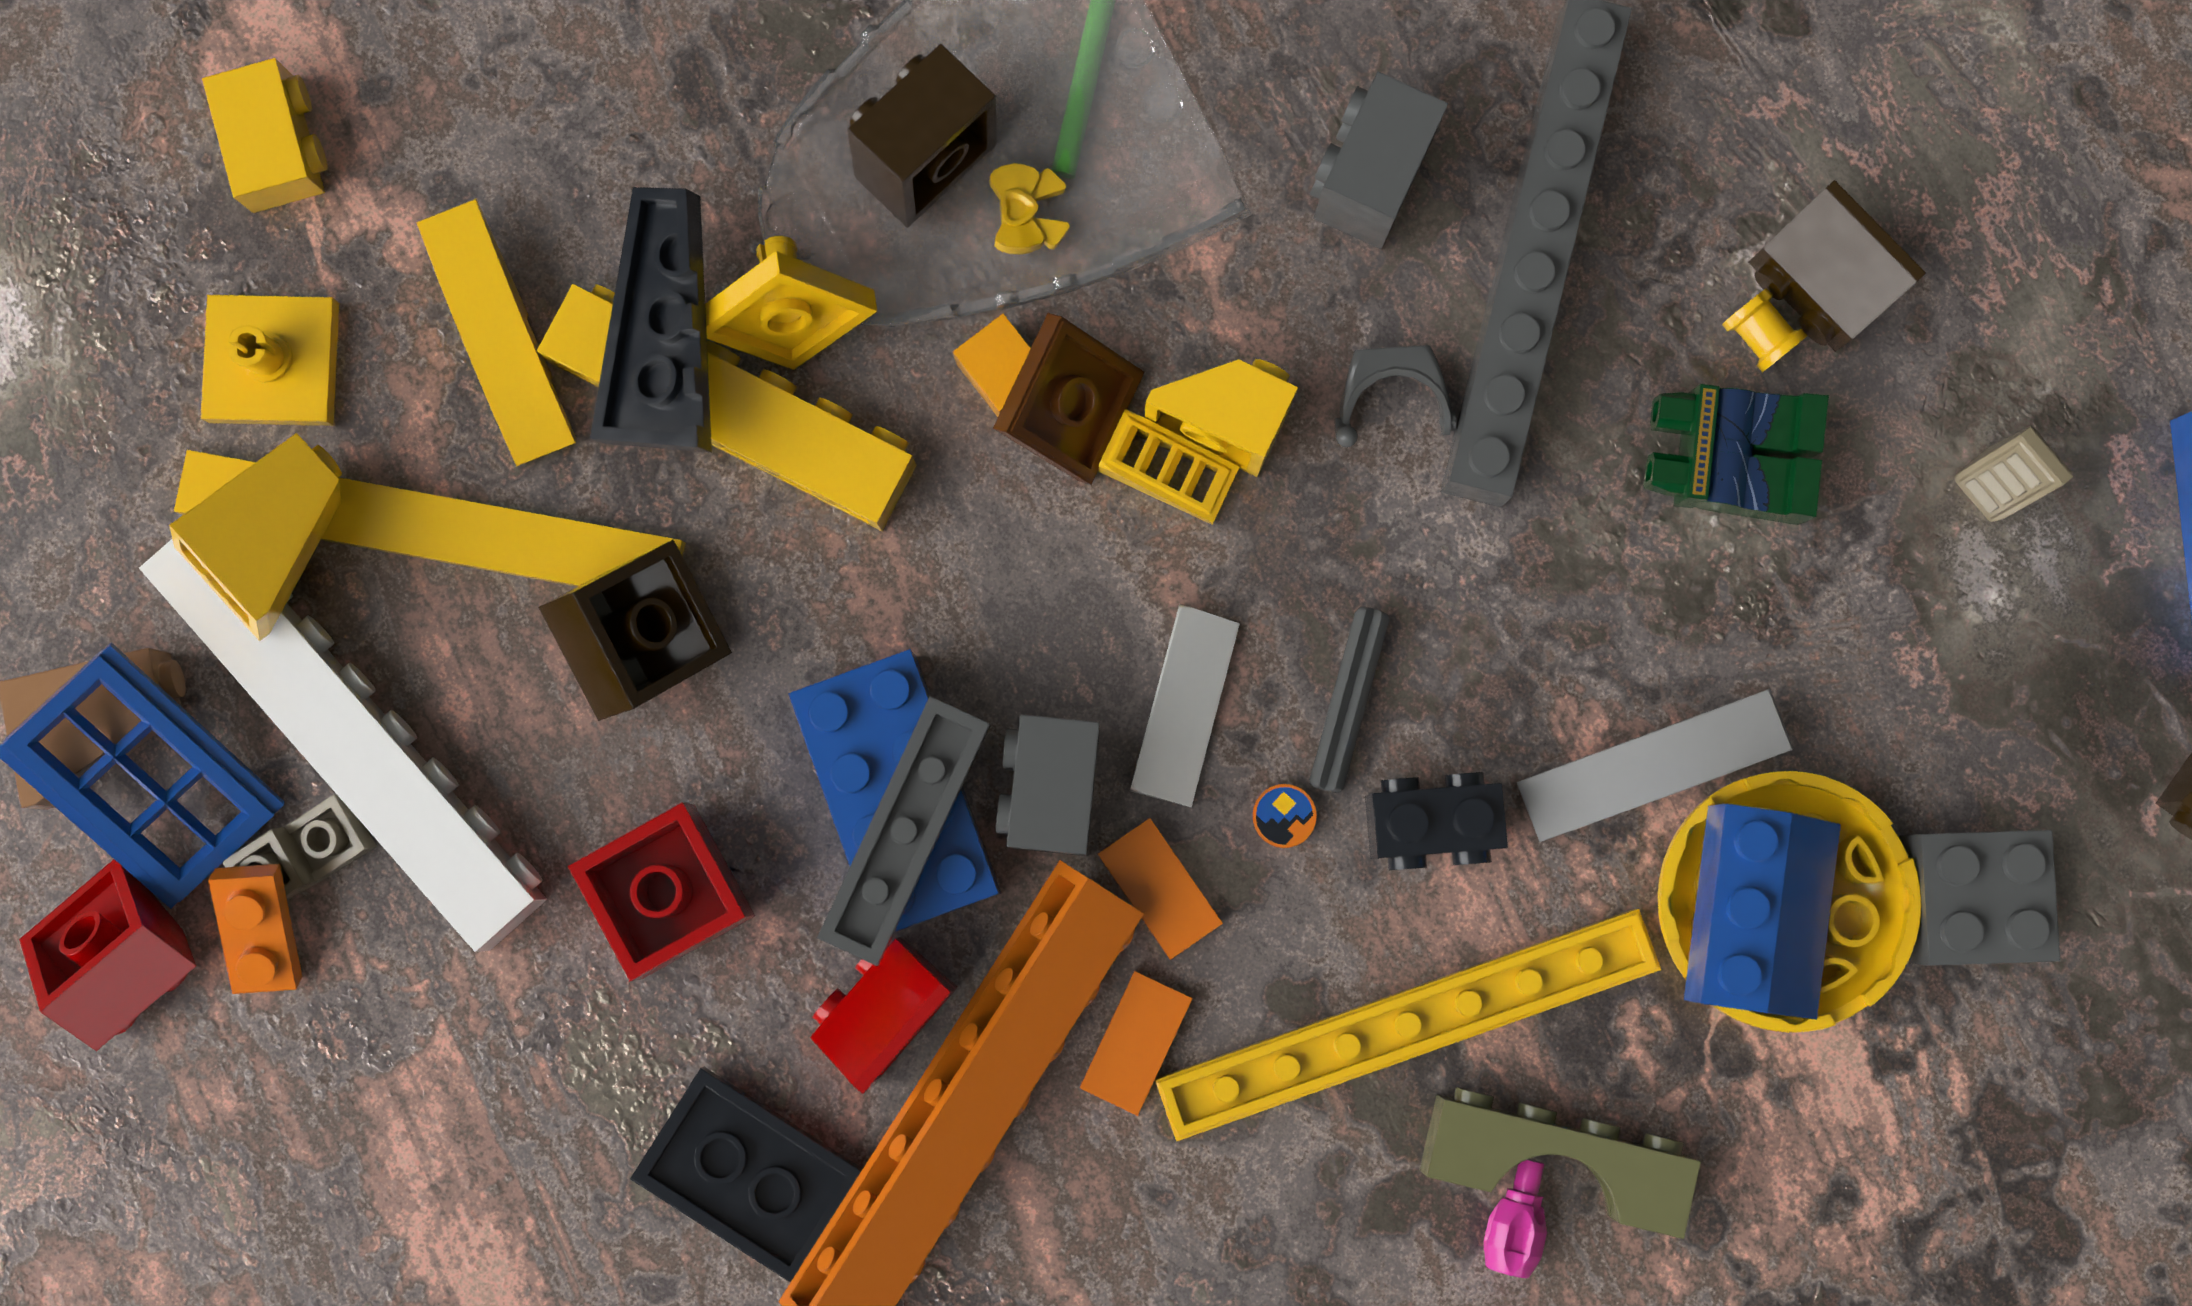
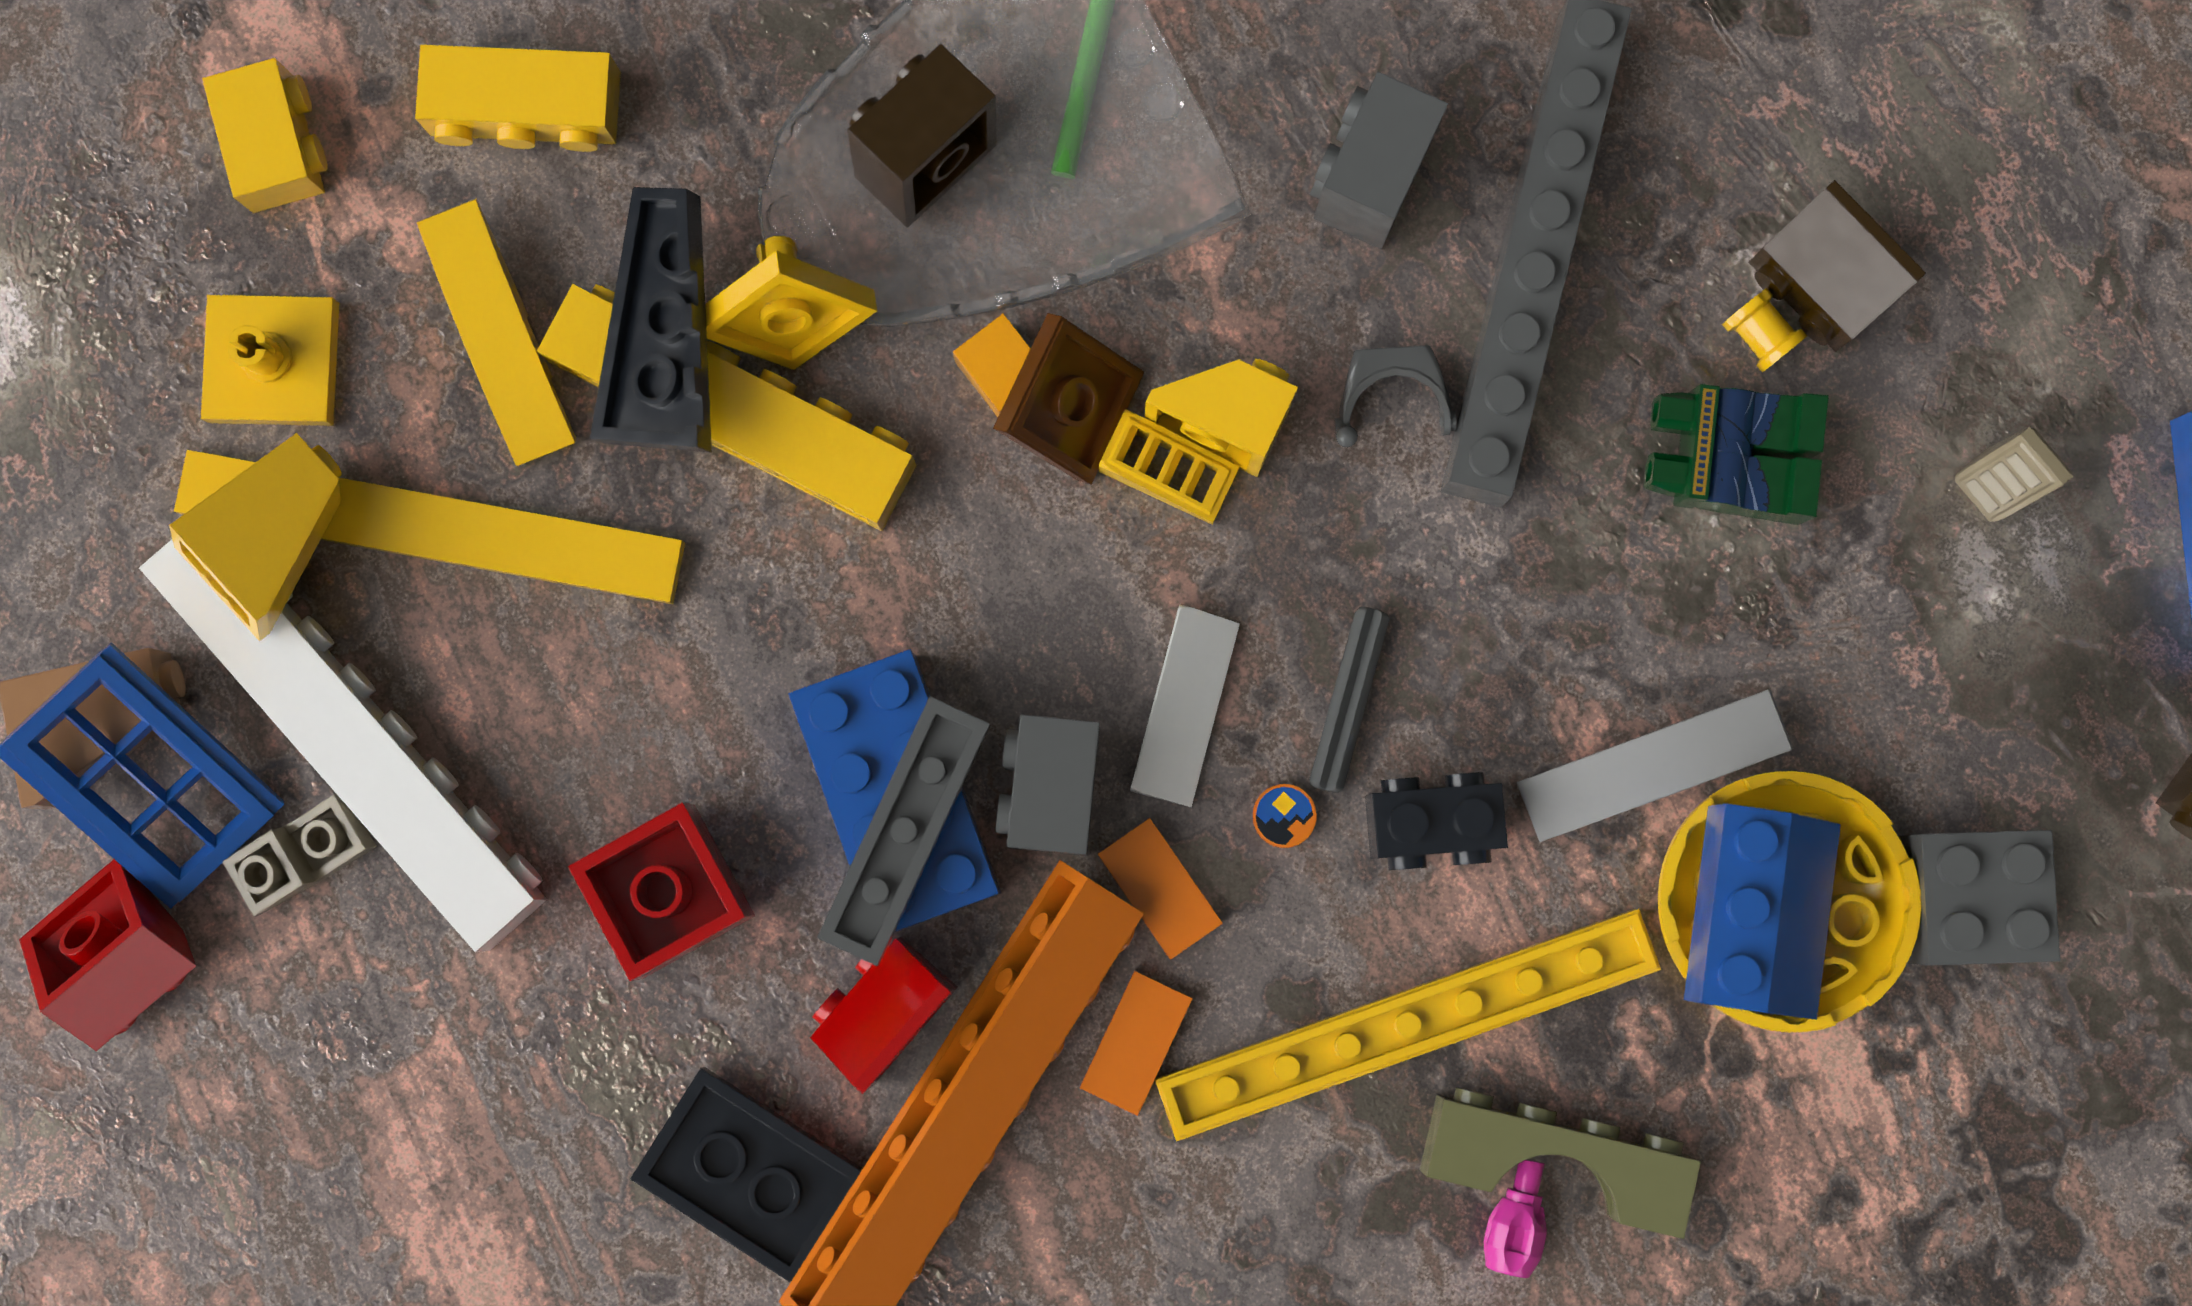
orange plate [208,864,303,994] -> none
dark brown slope [538,539,732,721] -> none
yellow piece [989,163,1070,255] -> none
none -> yellow brick [415,44,621,152]

